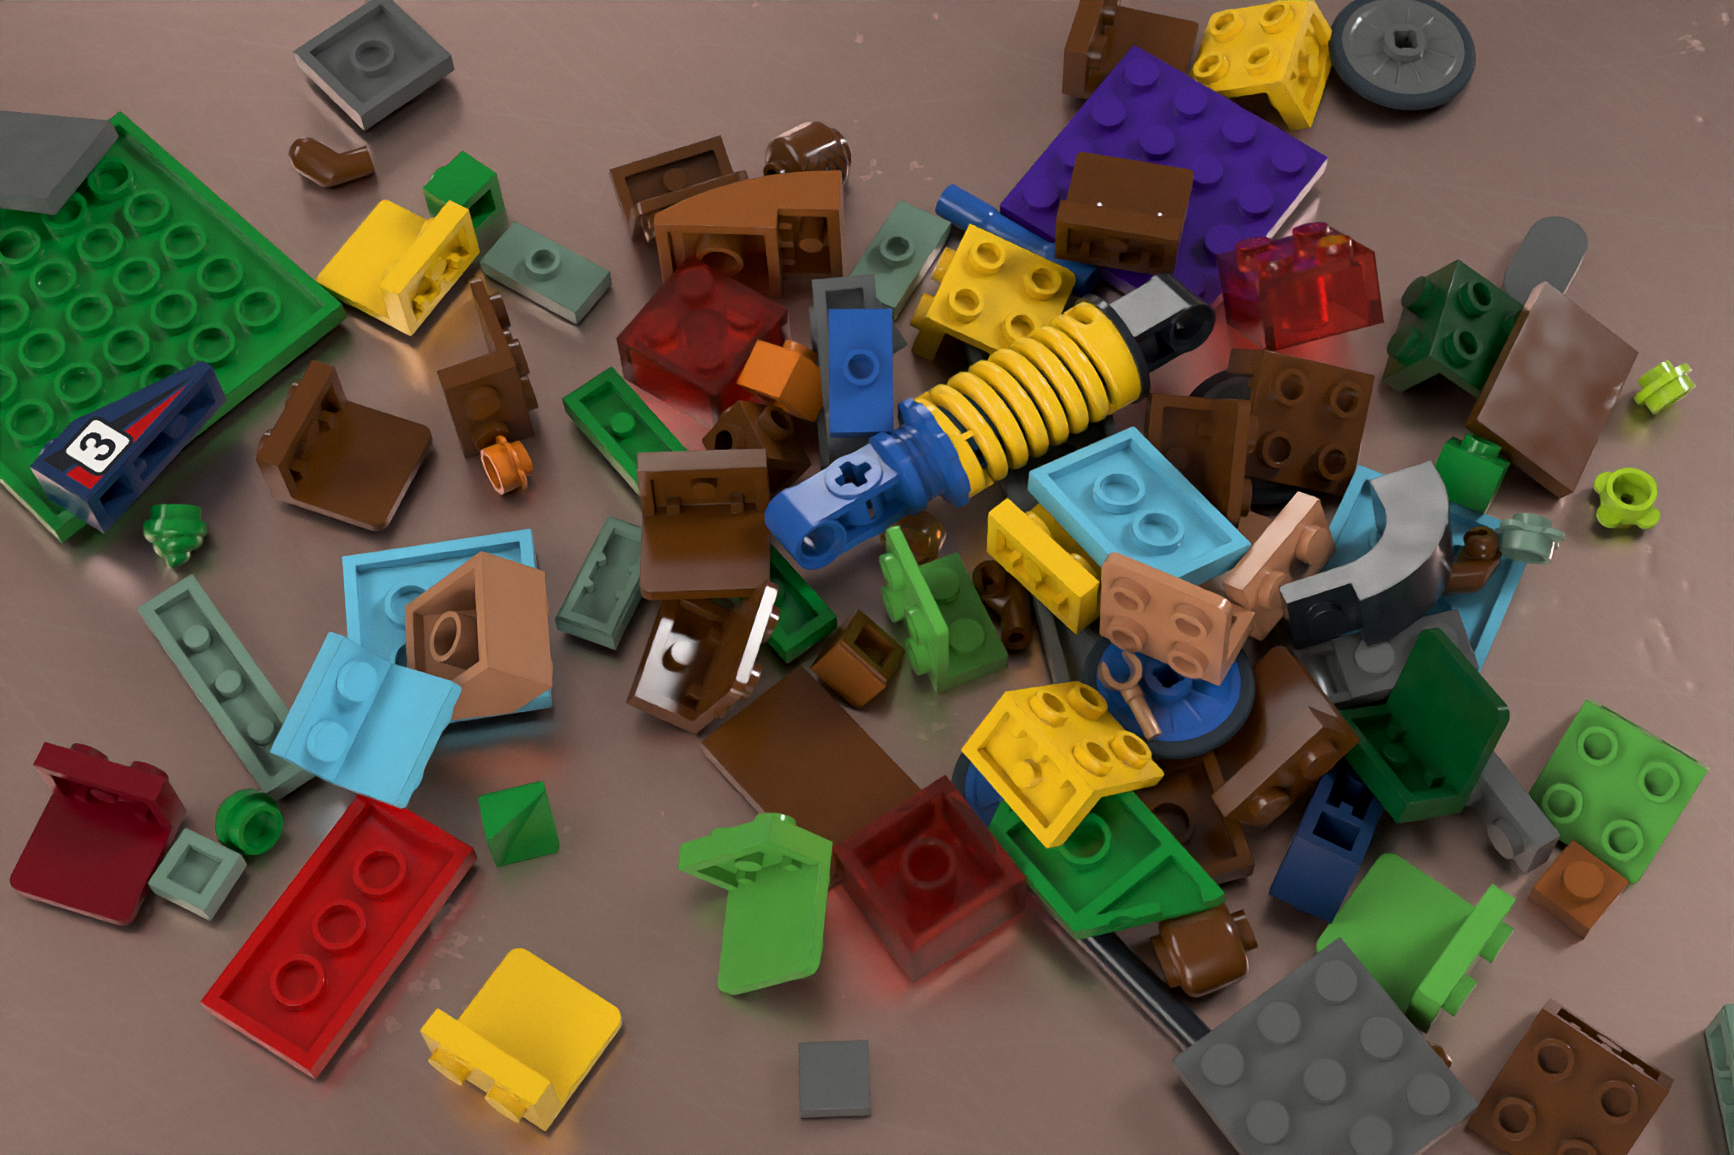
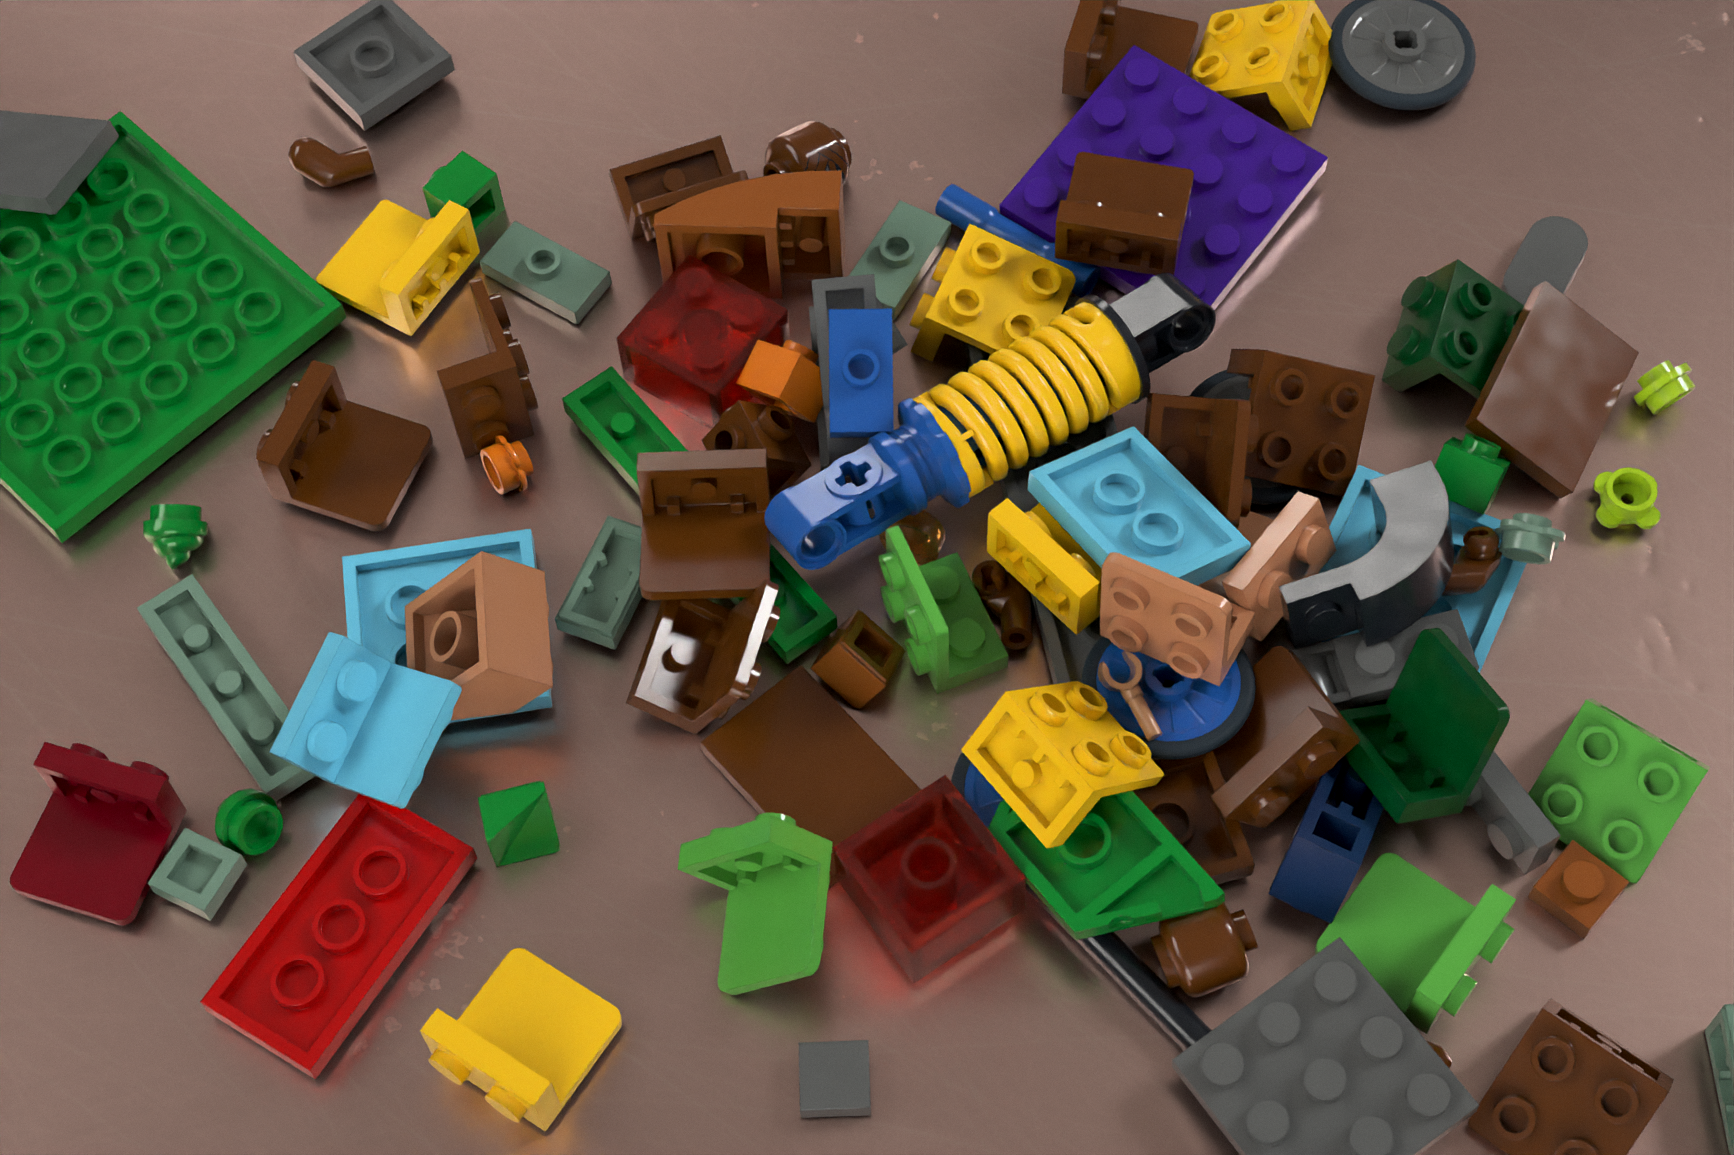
dark blue slope [30,361,227,534] -> none
clear red brick [1216,222,1384,352] -> none

